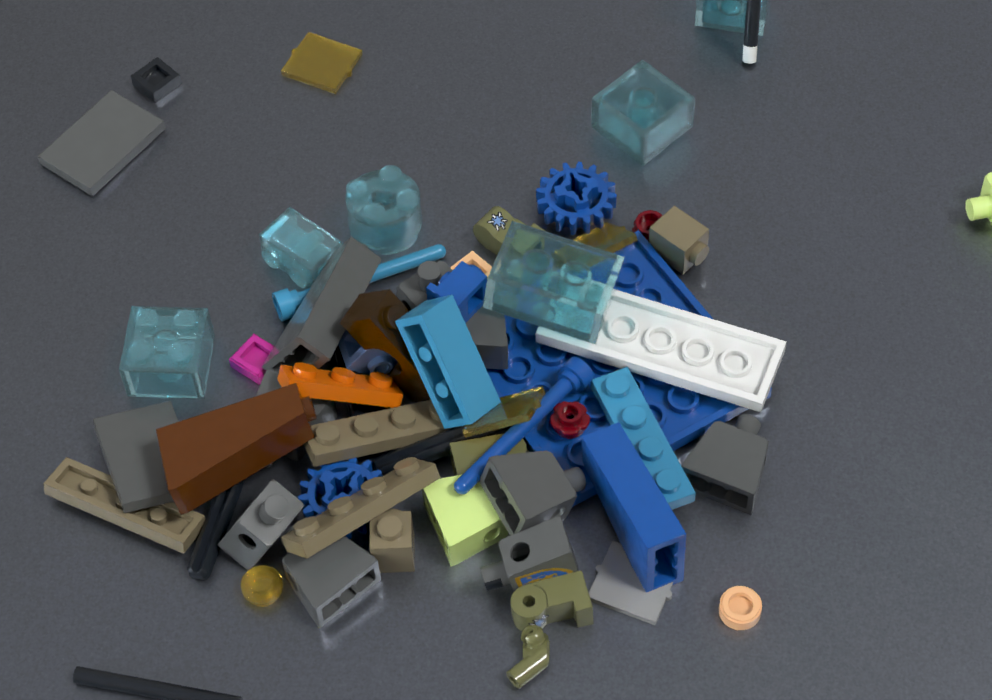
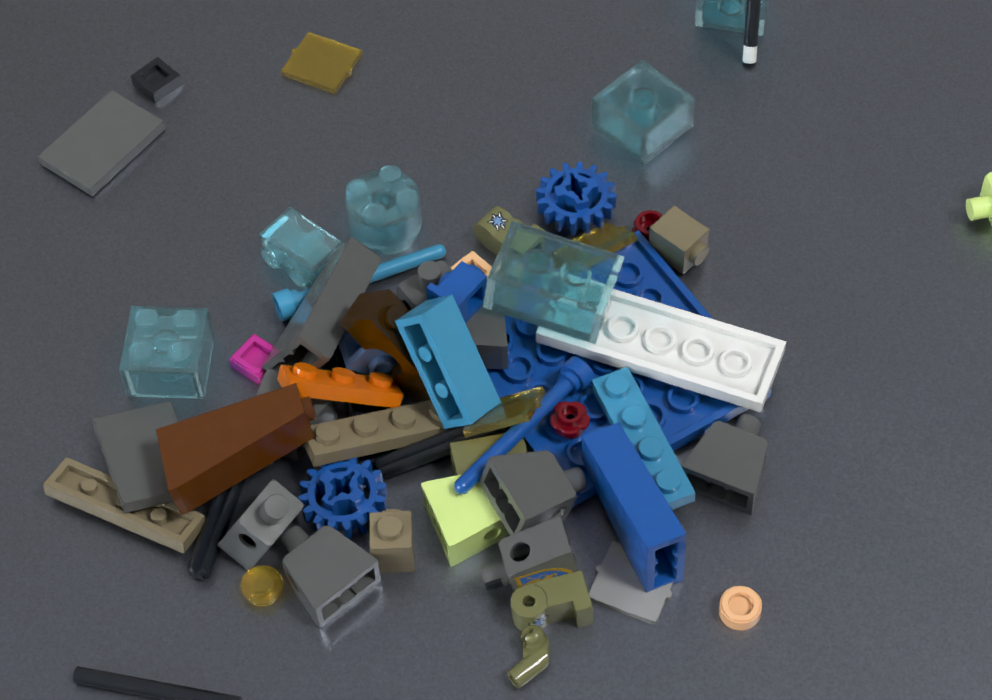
dark tan plate [281,457,441,559] -> none

